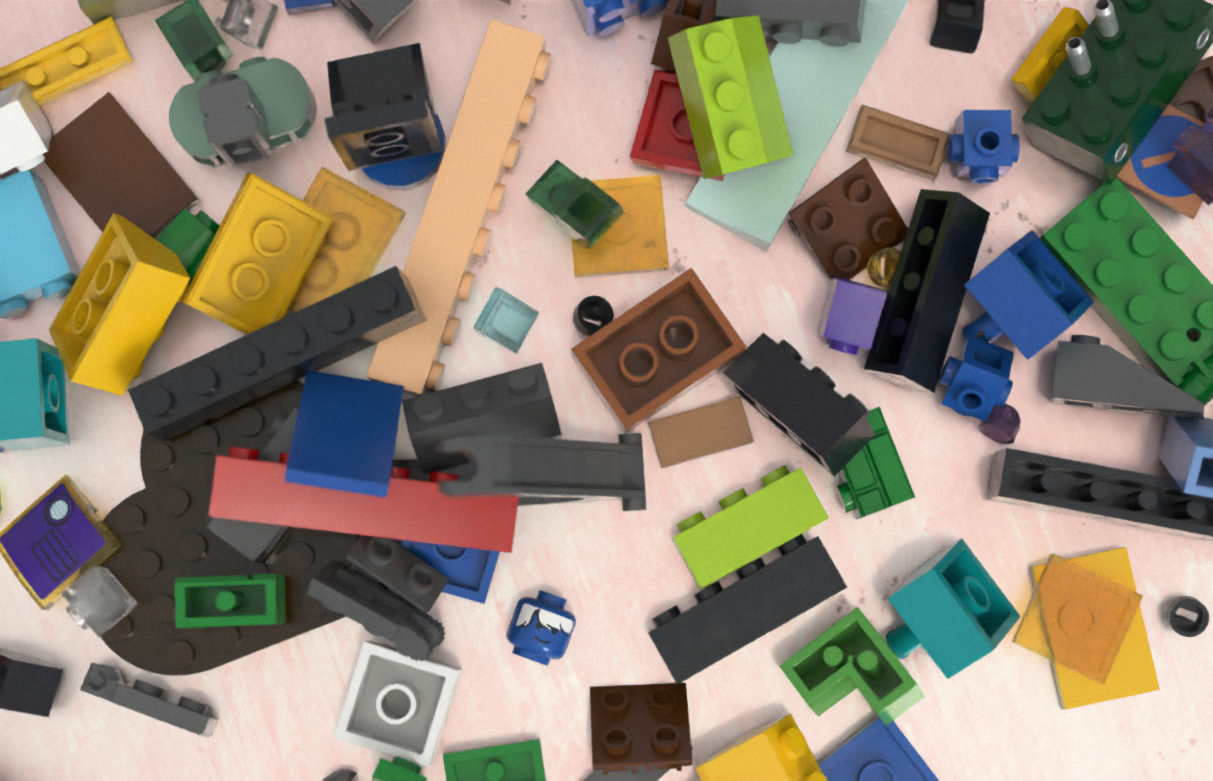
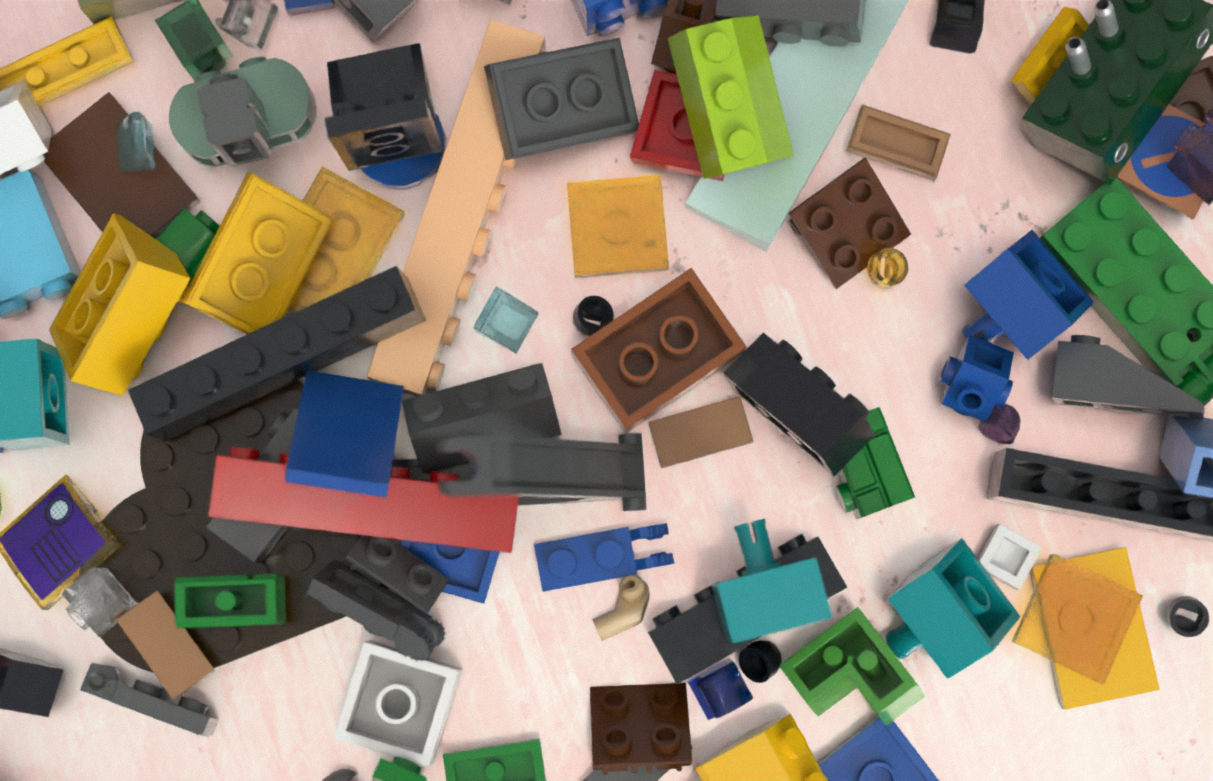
blue head [506,590,576,666] -> none
clear green brick [525,159,624,249] -> none
lime brick [671,465,829,589] -> none
brick [818,275,887,355] -> none
black brick [864,189,990,393] -> none
blue brick [948,110,1020,184] -> none
none -> clear light blue slope [116,112,155,172]
none -> medium nougat tile [116,591,215,700]
none -> dark grey tile [484,37,639,161]
none -> blue hinge [534,523,675,592]
none -> tan arm [592,575,650,641]
none -> clear blue leg [687,658,754,721]
none -> teal brick [711,519,833,644]
none -> black hinge [739,640,782,683]
none -> white plate [978,524,1043,590]

